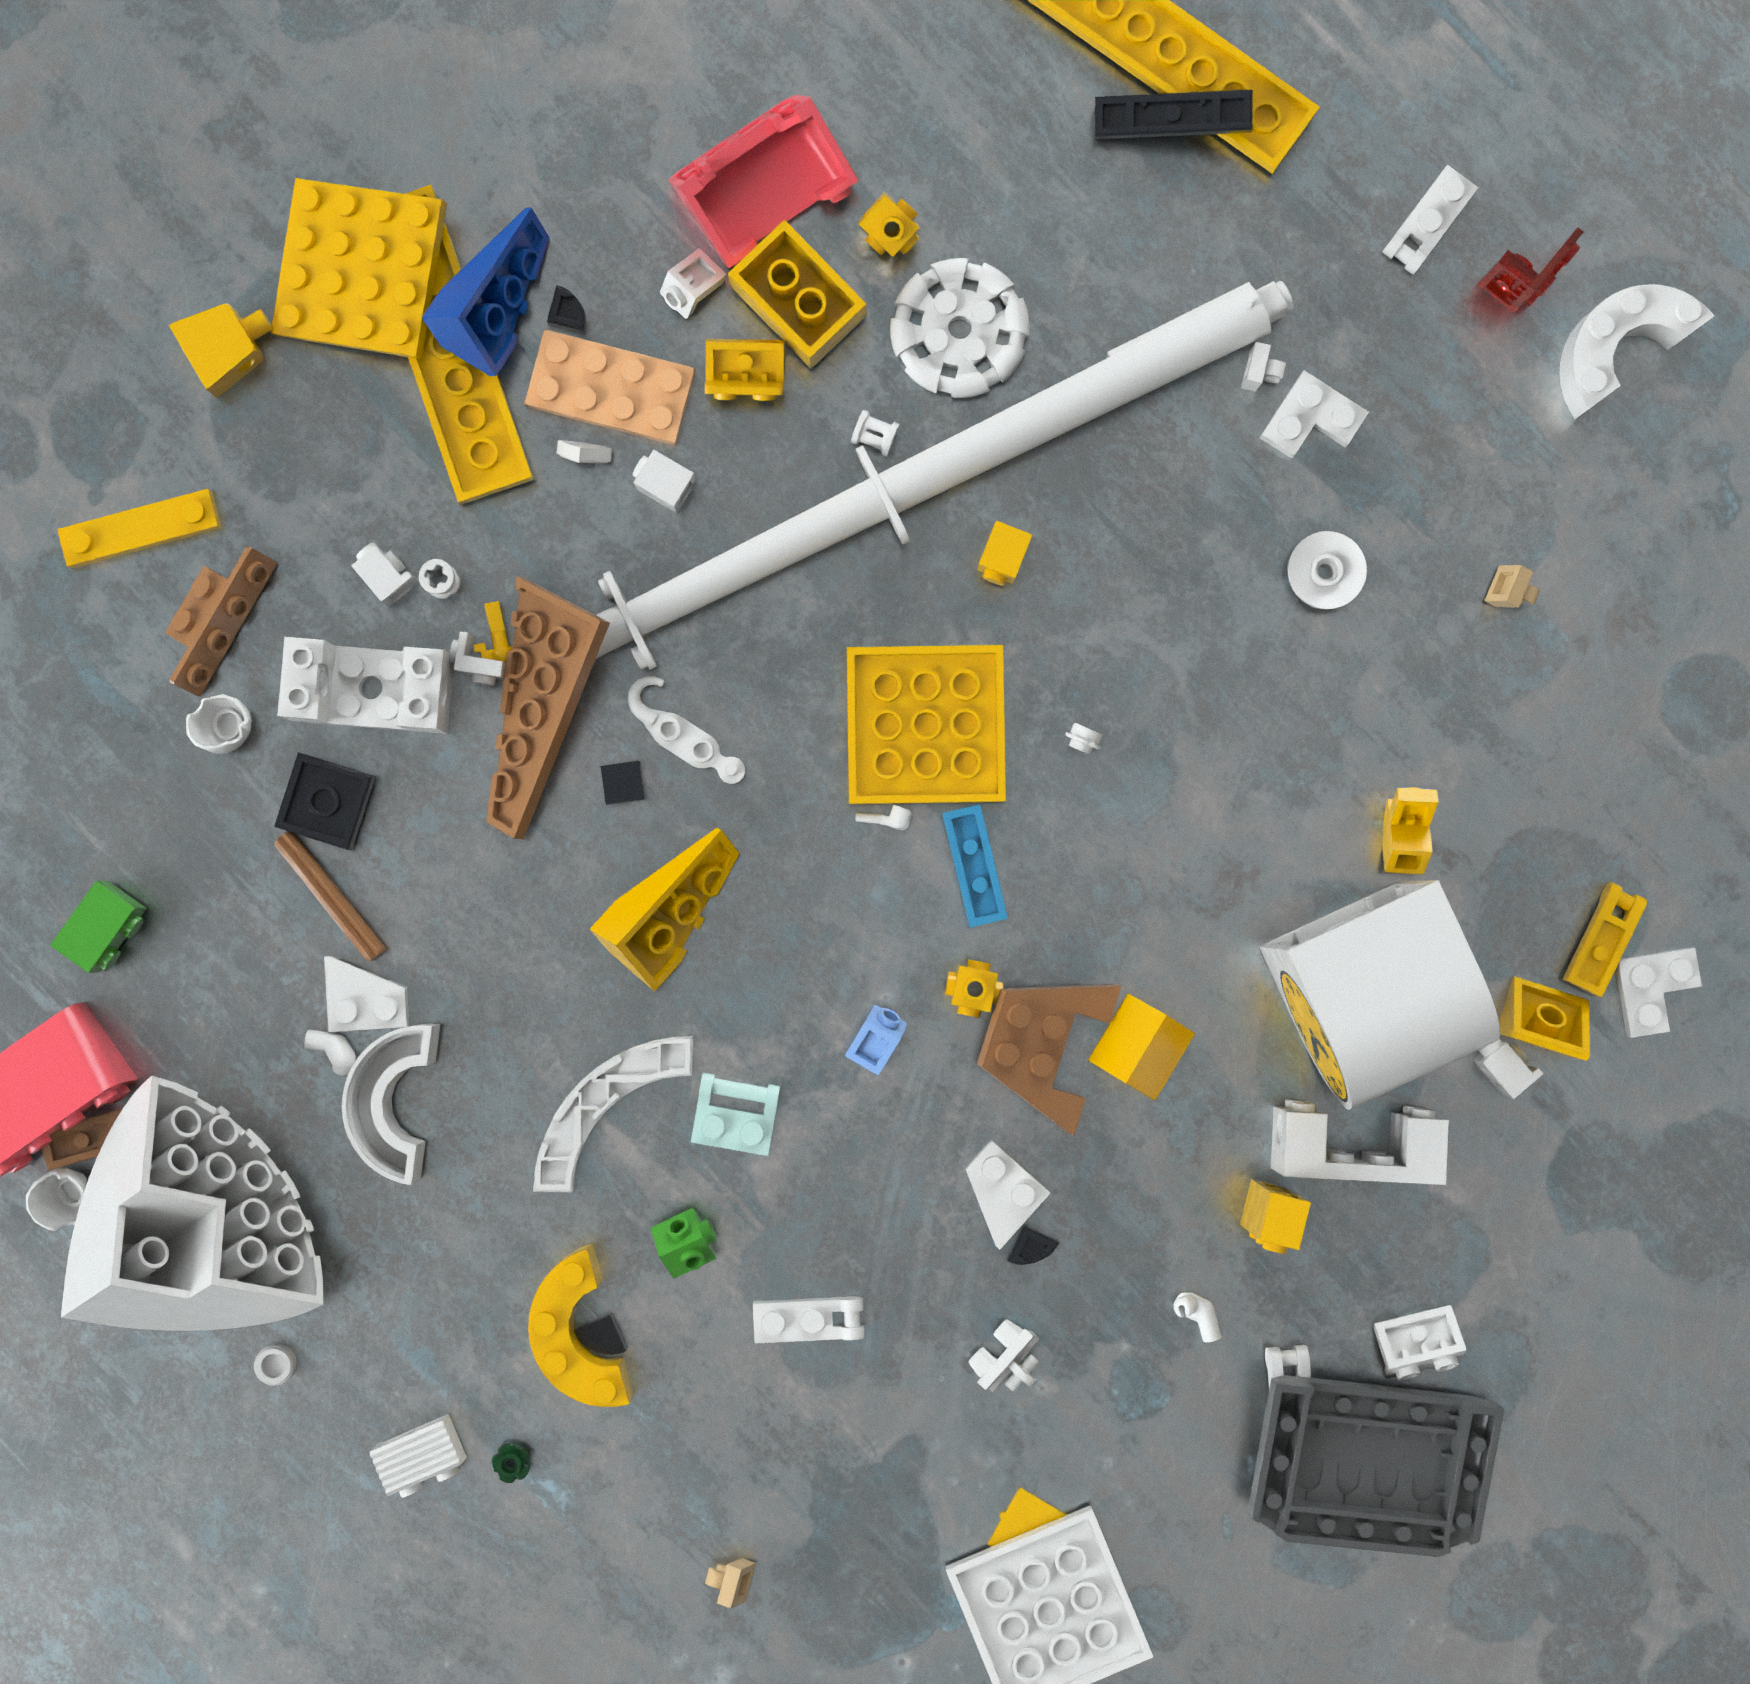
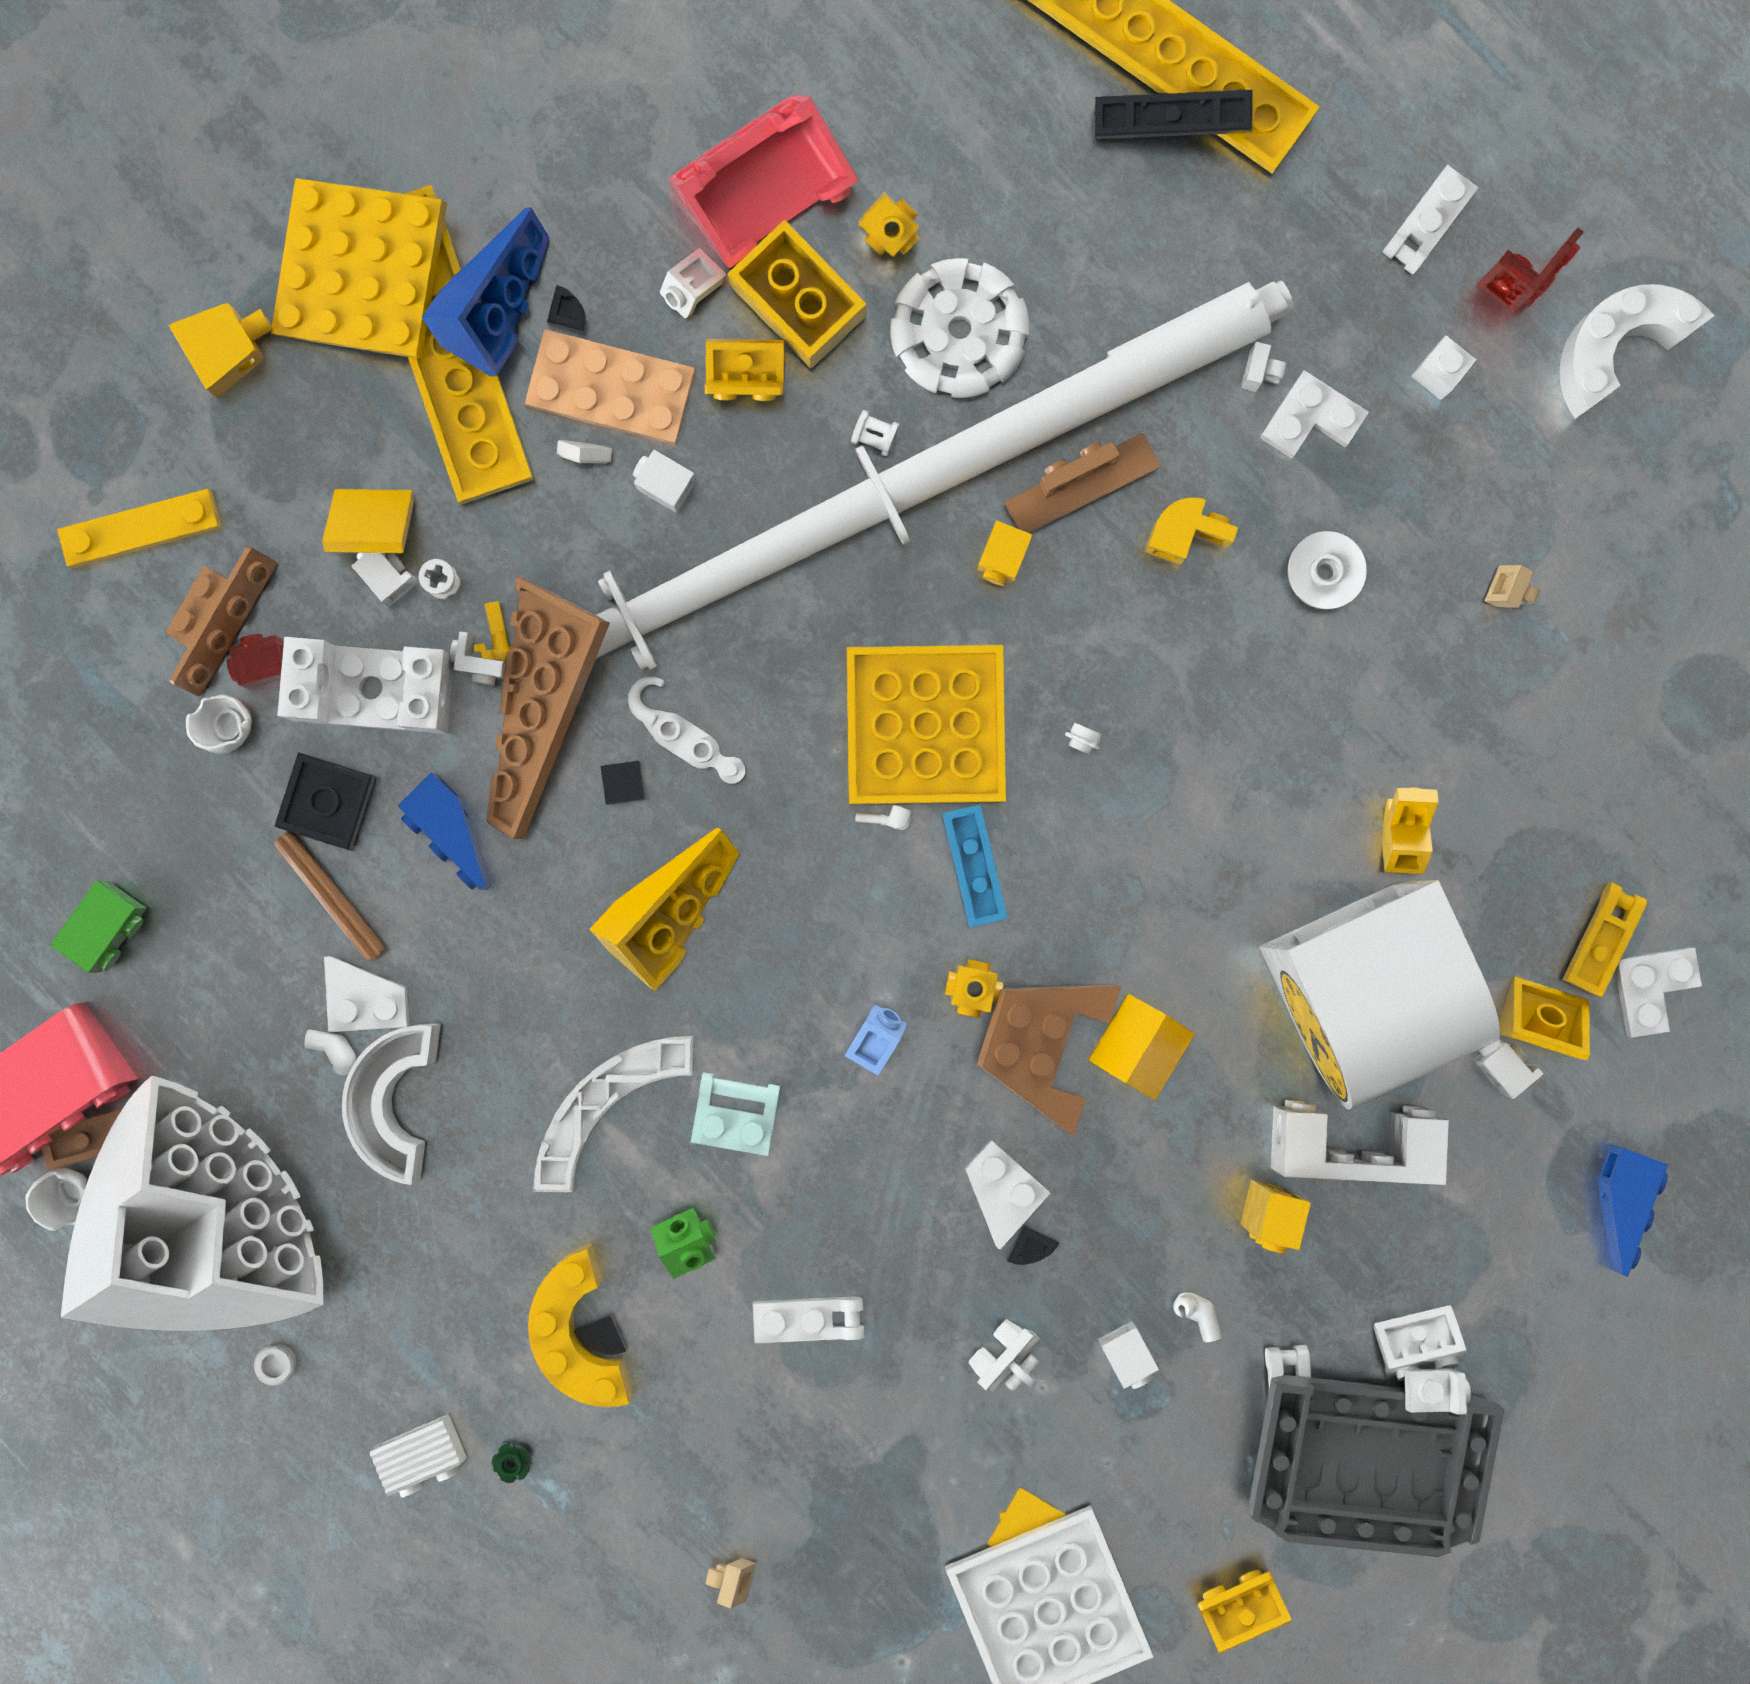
none -> clear red brick [227,634,284,689]
none -> yellow tile [322,489,414,553]
none -> blue slope [397,772,491,890]
none -> medium nougat bracket [1005,433,1160,533]
none -> white brick [1098,1321,1159,1389]
none -> yellow brick [1144,497,1238,565]
none -> yellow bracket [1198,1569,1292,1654]
none -> white bracket [1405,1369,1471,1414]
none -> white brick [1411,336,1477,400]
none -> blue slope [1598,1144,1668,1277]

